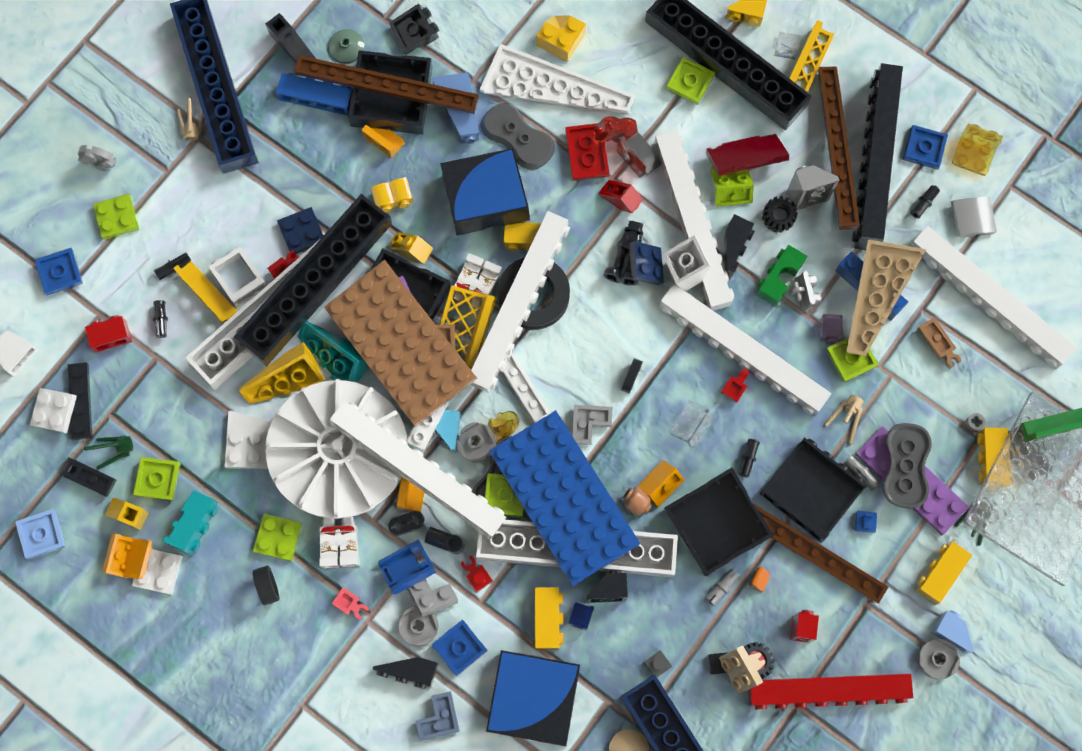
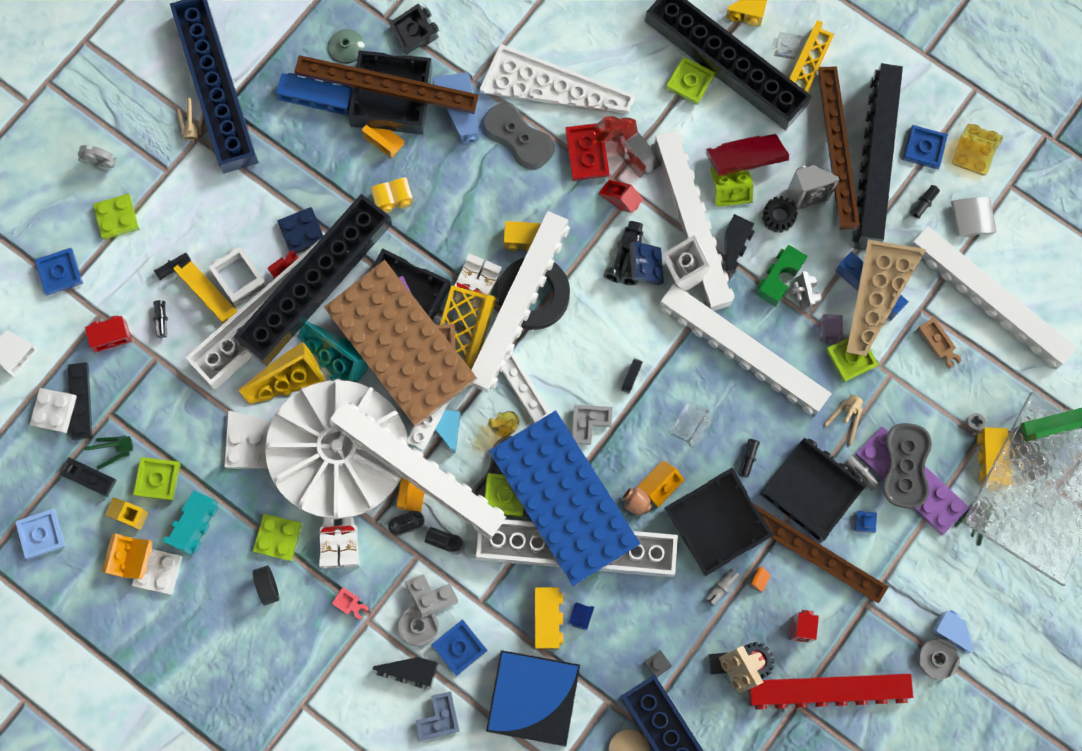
black slope [265,13,316,64] -> none
blue container [378,539,437,594] -> none
yellow slope [388,232,433,264] -> none
tile [440,148,530,236] -> none
light grey plate [457,422,496,462] -> none
red plate [461,556,493,593] -> none
yellow slope [536,15,586,62] -> none
black slope [586,570,628,603] -> none
red plate [721,368,750,403] -> none
yellow brick [916,541,973,605] -> none

